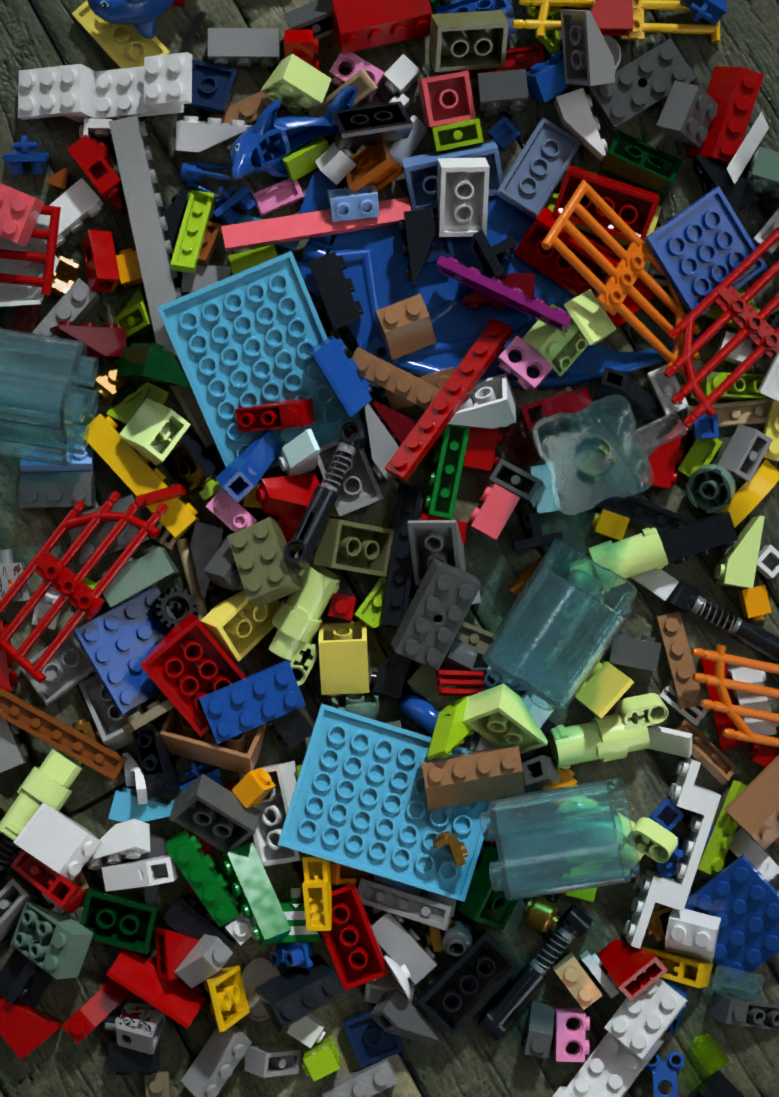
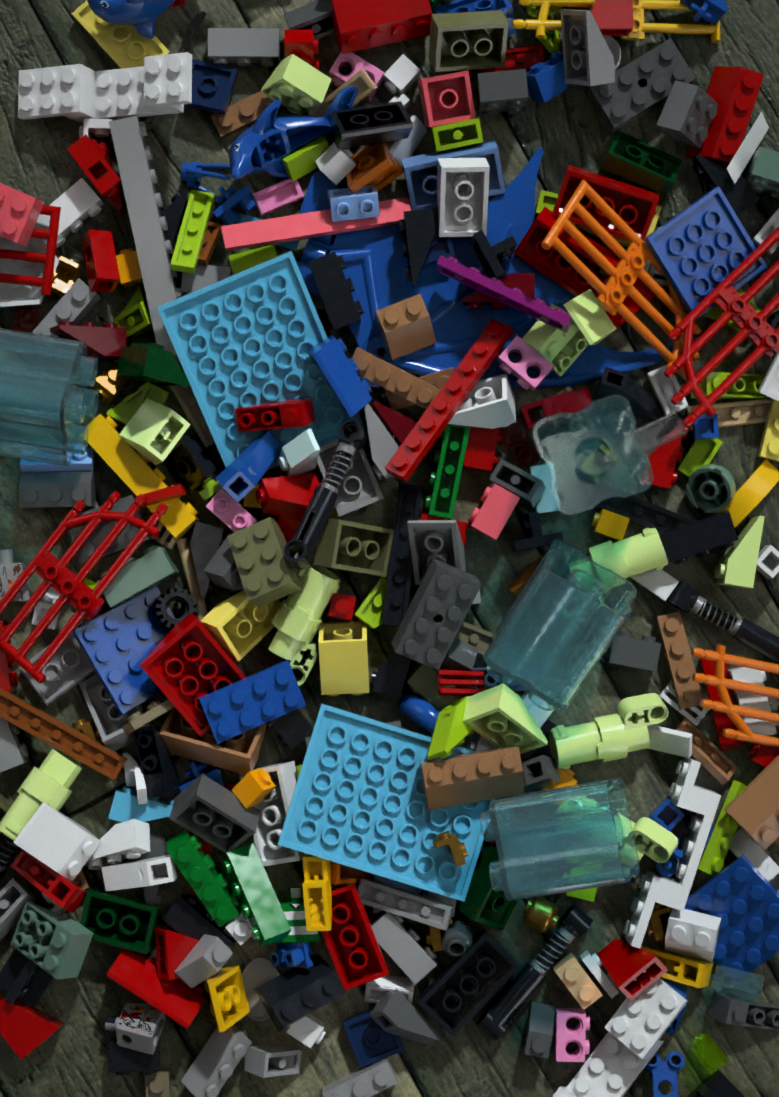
blue hips [3,135,50,175] -> none
dark orange slope [46,168,72,193] -> none
red slope [62,979,131,1044] -> none
white slope [175,116,252,152] -> none
lime brick [301,1036,342,1082] -> none
sand green cylinder [331,690,379,720] -> none
white dish [383,955,412,999] -> none
blue plate [487,116,521,151] -> none
sand blue tile [495,117,582,219] -> none
white slope [554,88,608,161] -> none
light yellow slope [573,660,634,719] -> none
white brick [716,331,755,365] -> none
light grey brick [717,424,772,482] -> none
light orange brick [737,585,772,622] -> none

